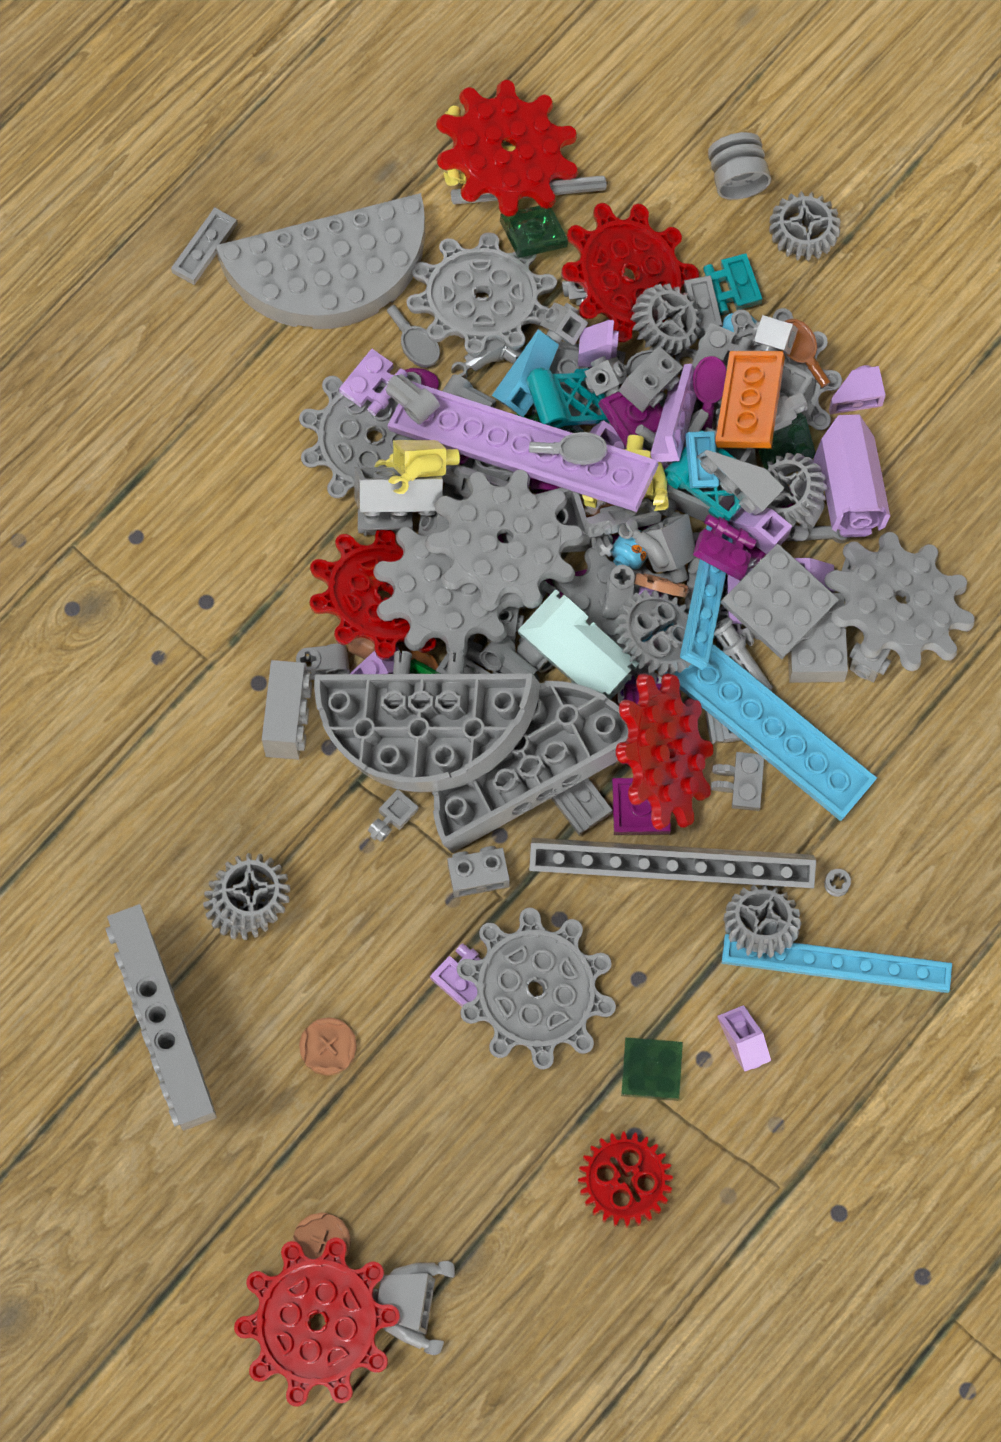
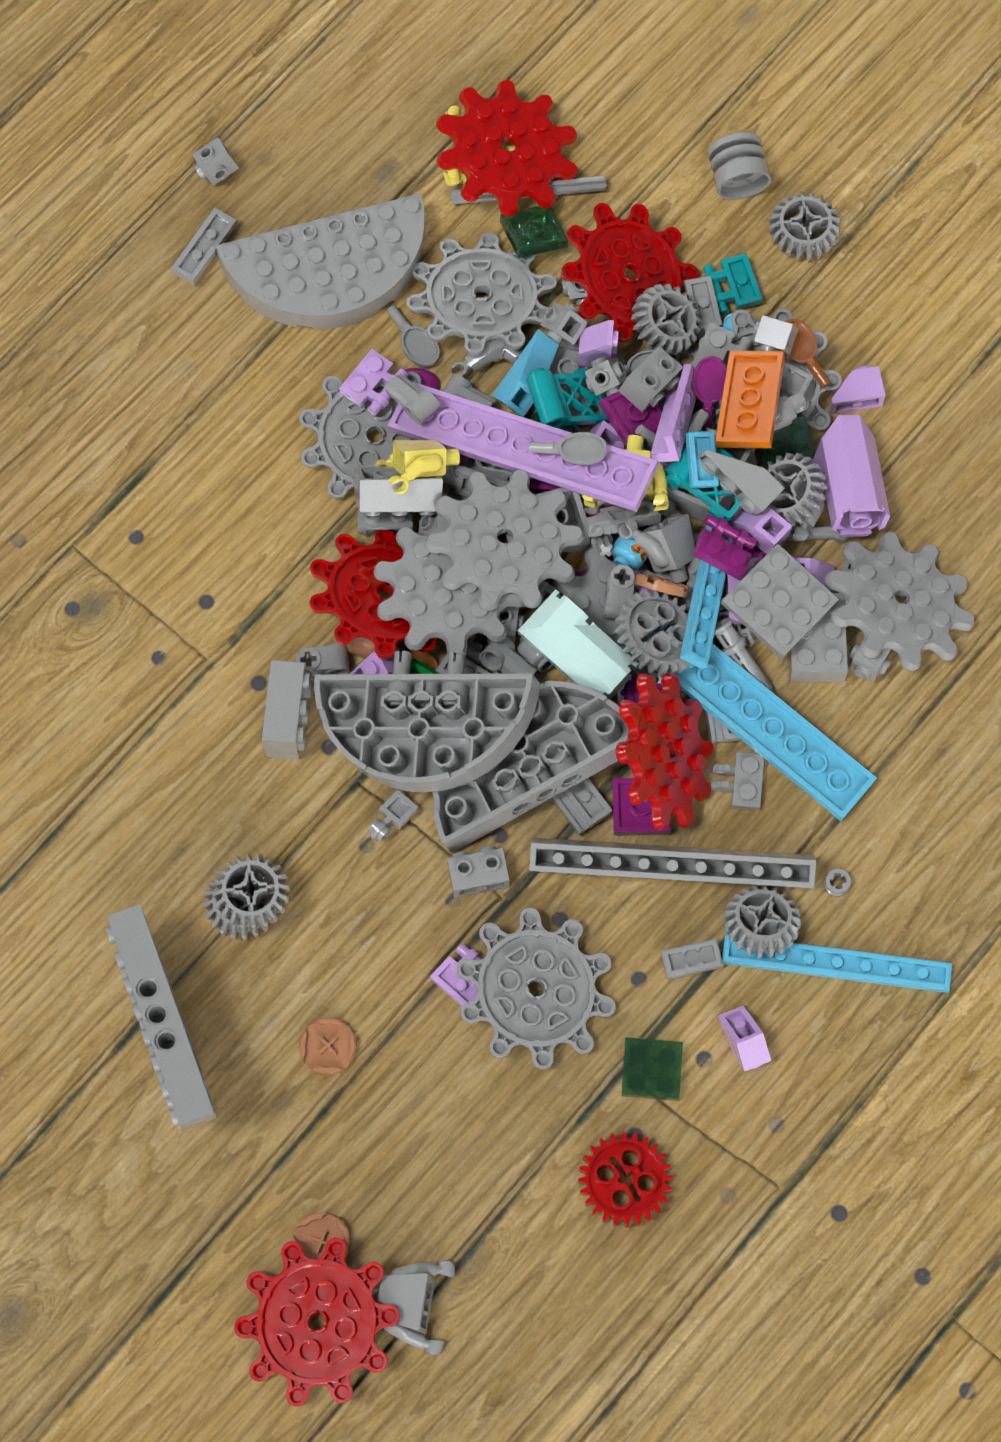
none -> light grey brick [192,137,239,186]
none -> light grey plate [661,938,723,980]

